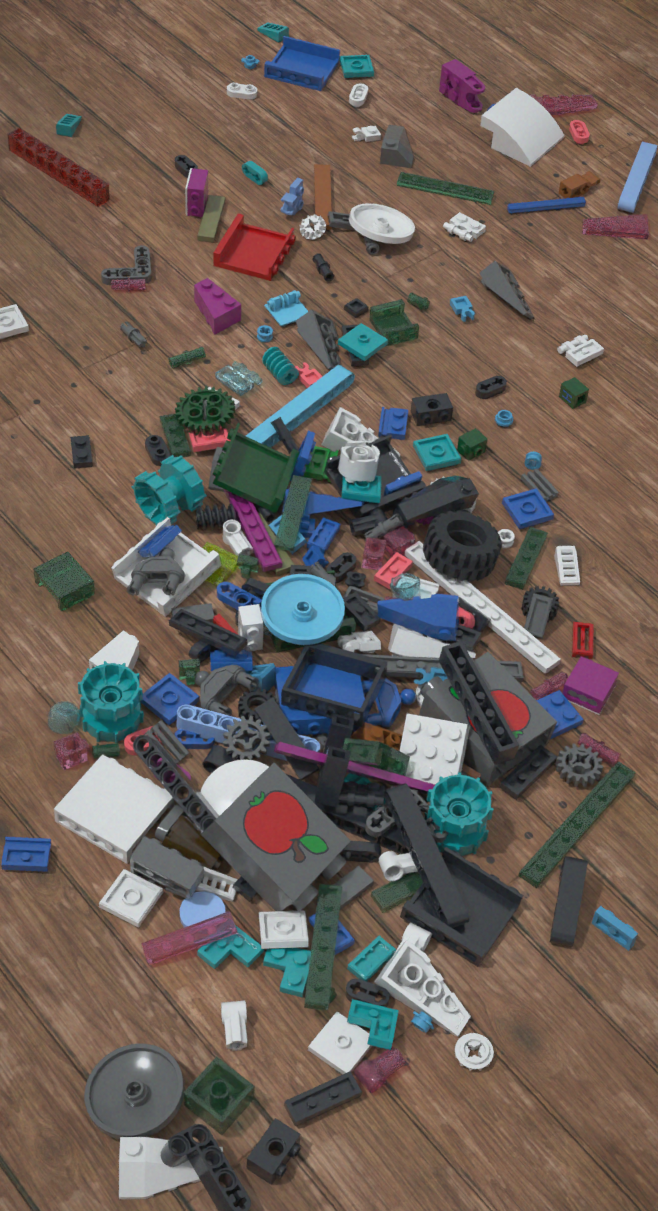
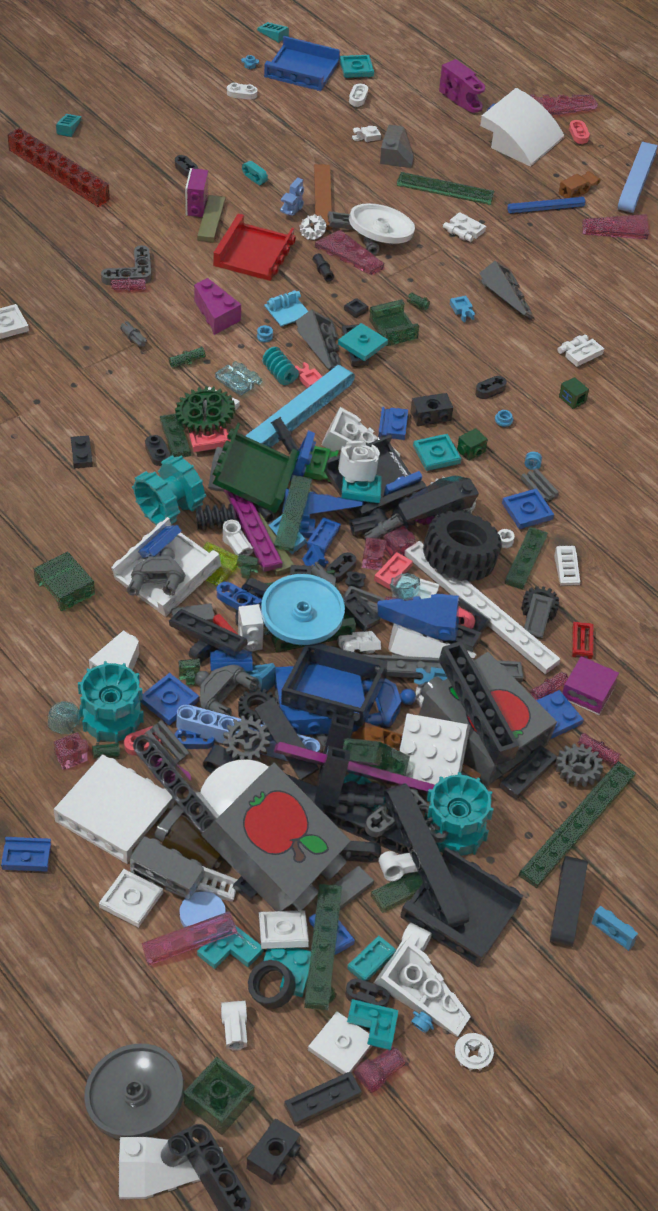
none -> black tyre [248,960,296,1009]
none -> clear pink wing [315,230,384,275]

